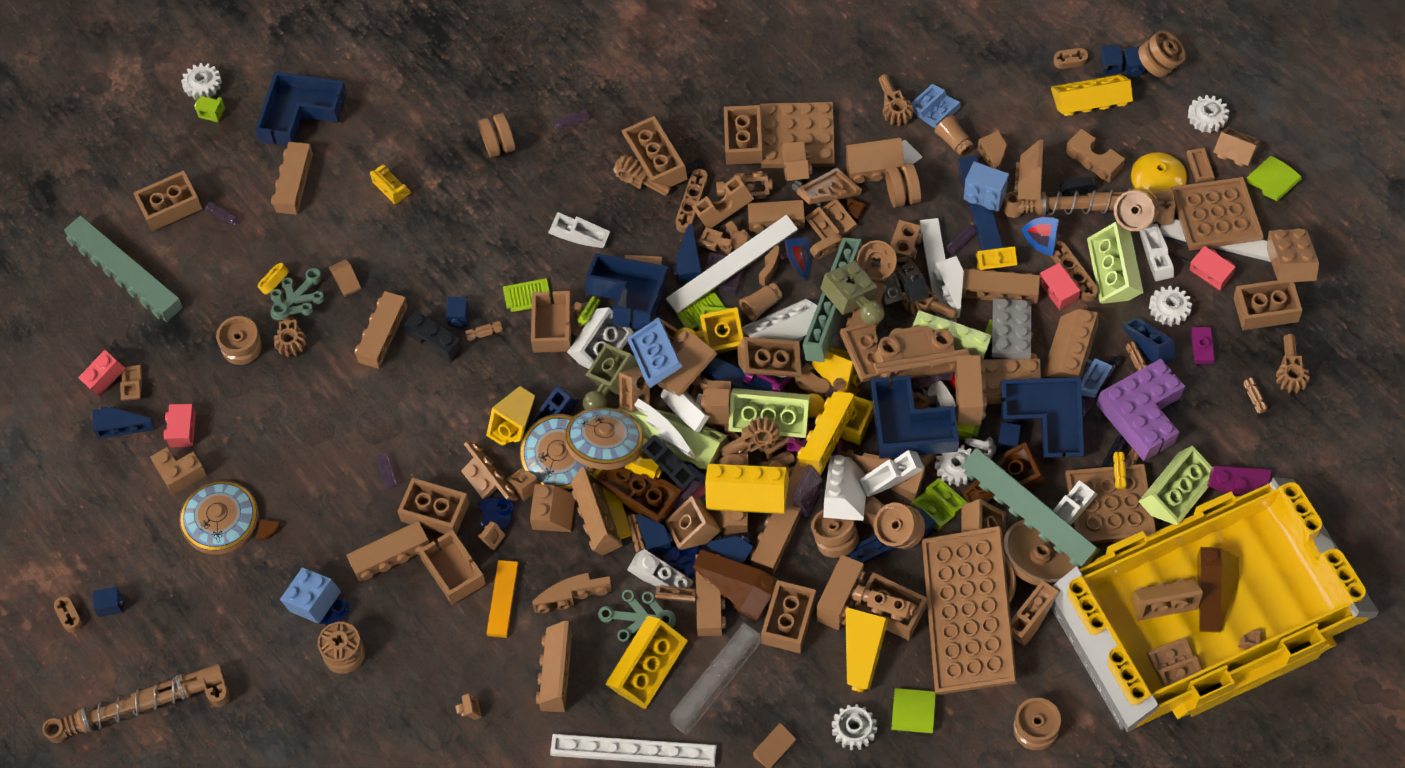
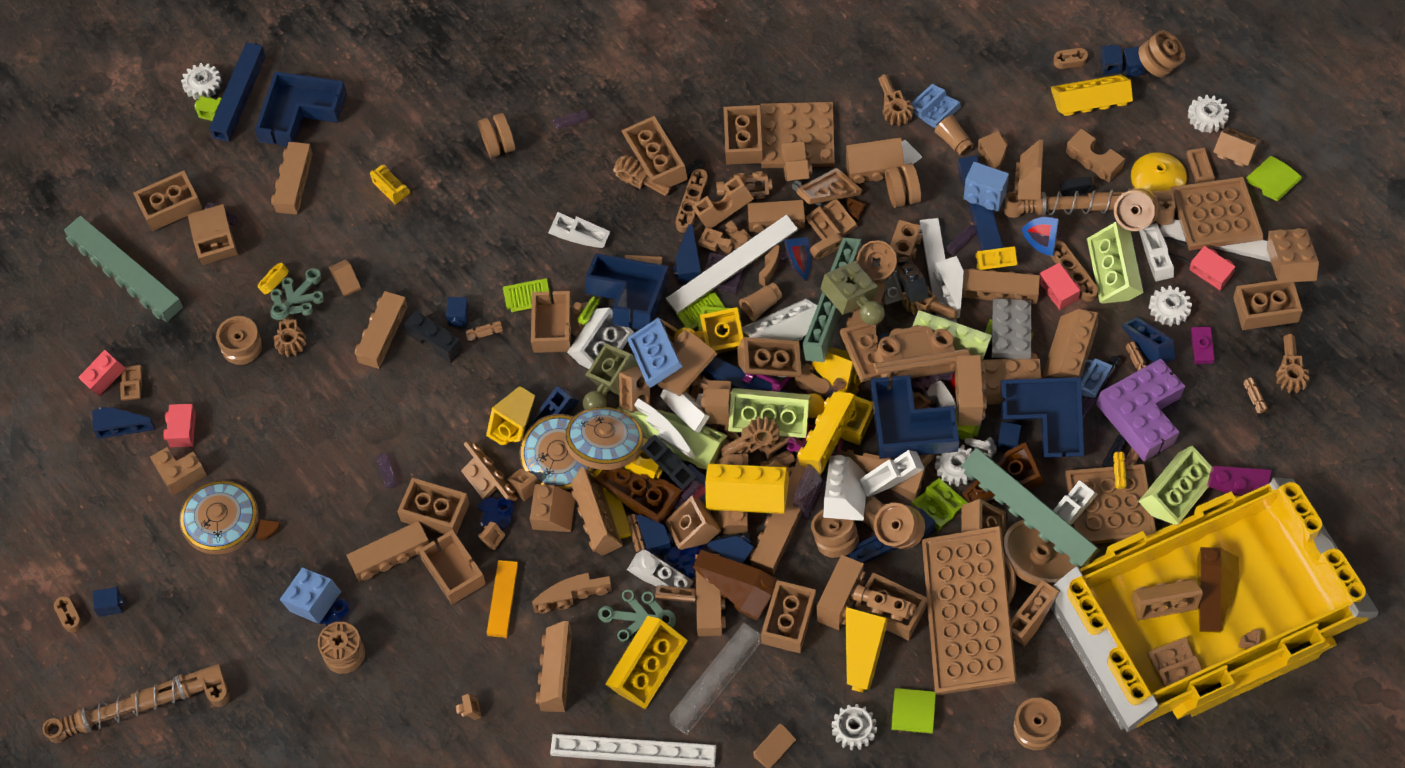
none -> medium nougat slope [188,204,238,265]
none -> dark blue brick [209,43,266,142]

